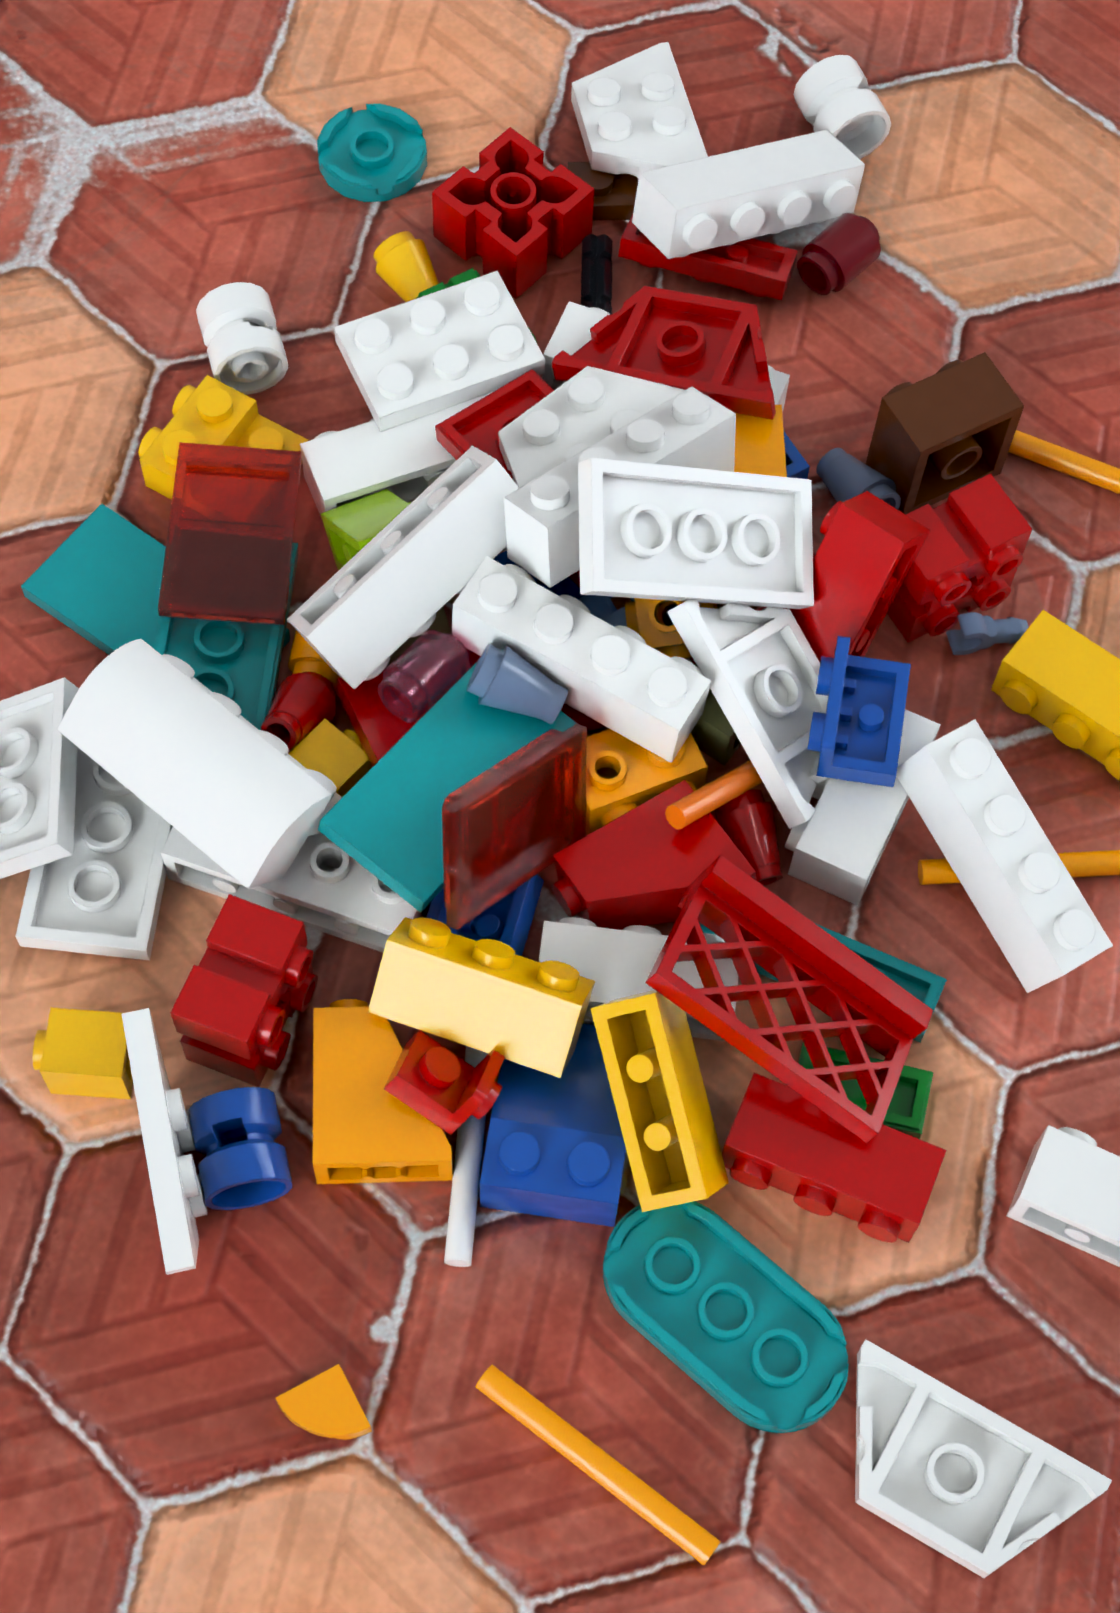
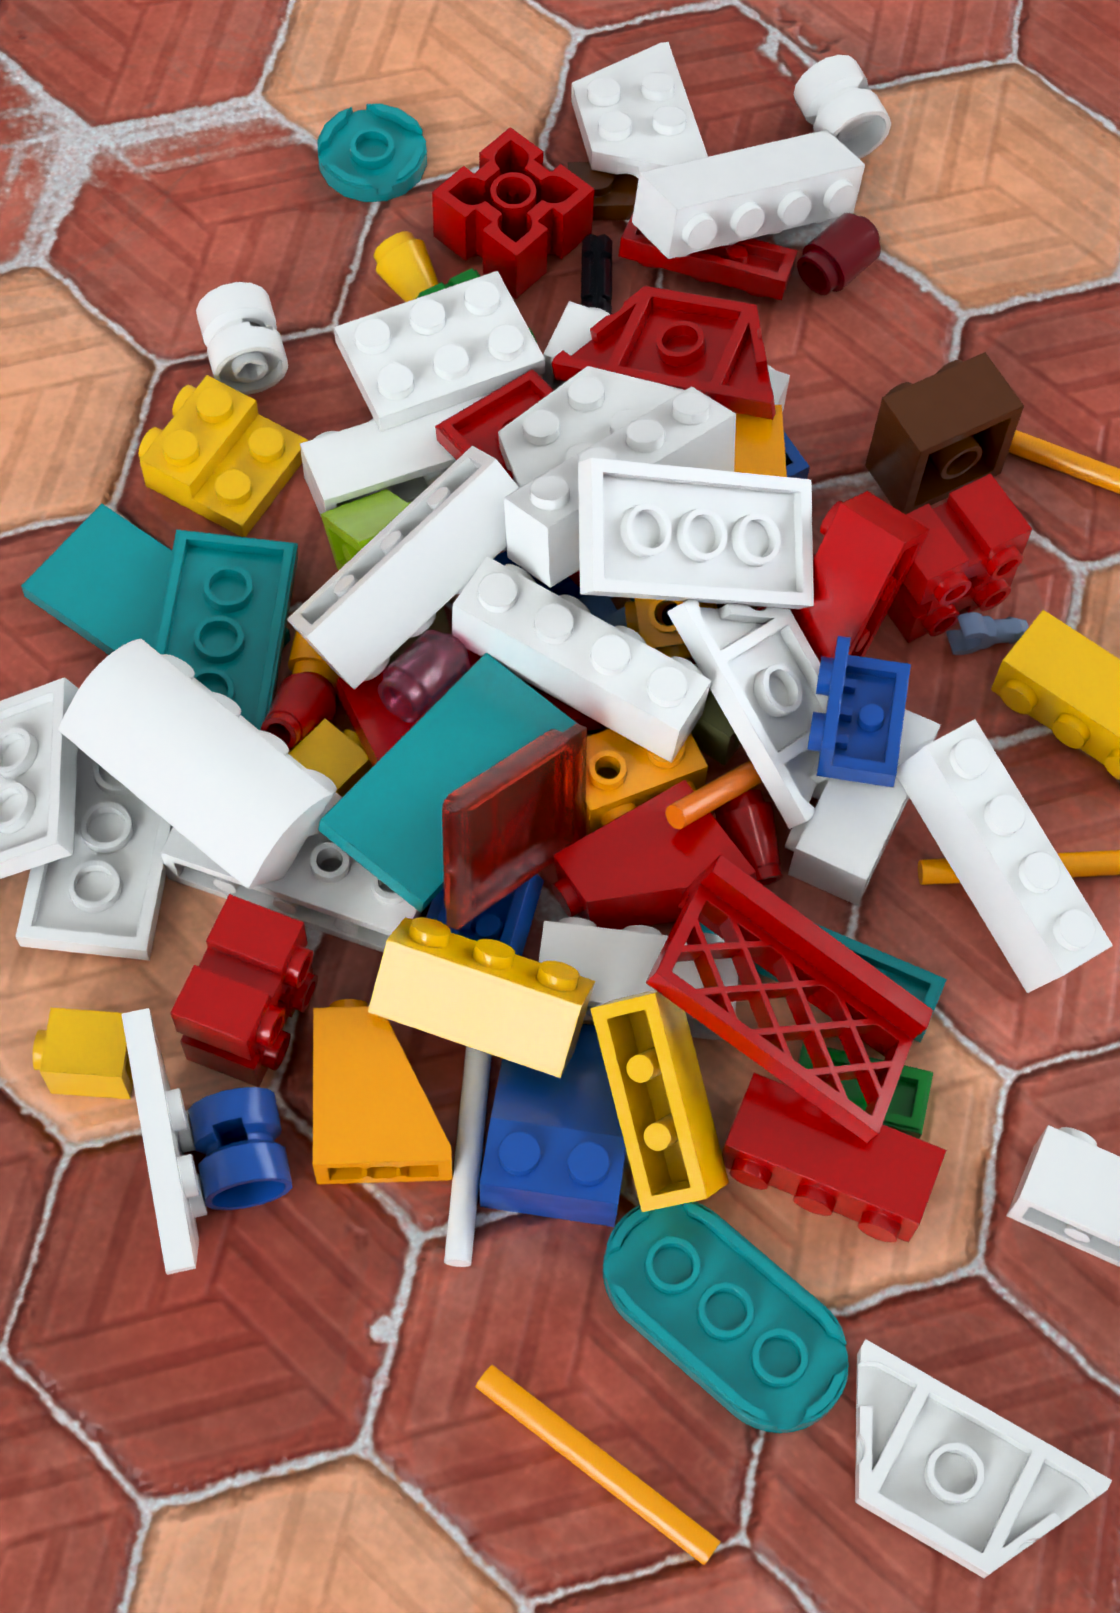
clear red piece [158,442,302,625] -> none
light orange tile [275,1364,372,1440] -> none
red bracket [384,1030,505,1135] -> none
sand blue cone [466,644,568,724] -> none
sand blue cone [816,448,901,510] -> none

